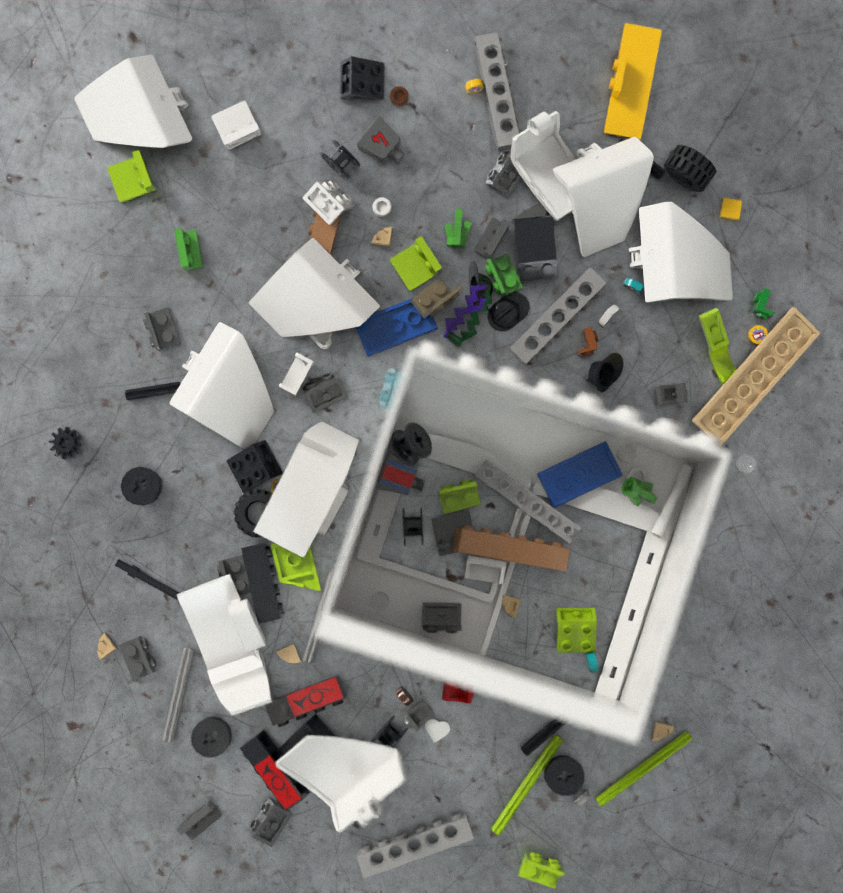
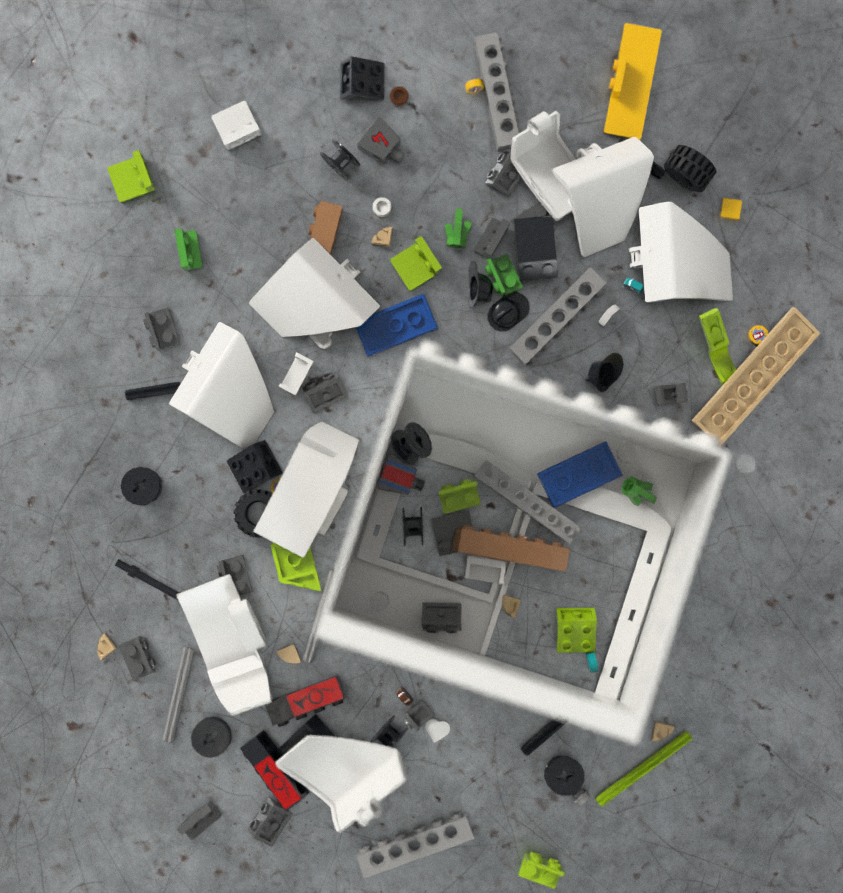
black gear [49,427,82,459] -> none
white panel [74,55,192,148] -> none
black brick [241,543,284,624] -> none
white bracket [303,180,355,225] -> none
clear light blue hinge [379,369,402,408] -> none
dark tan bracket [410,278,462,319] -> none
red bracket [442,681,474,704] -> none
piece [443,285,492,347] -> none
lime axle [491,735,563,835] -> none
dark orange bracket [577,327,599,358] -> none
white piece [651,464,694,538] -> none
green bracket [752,288,775,320] -> none

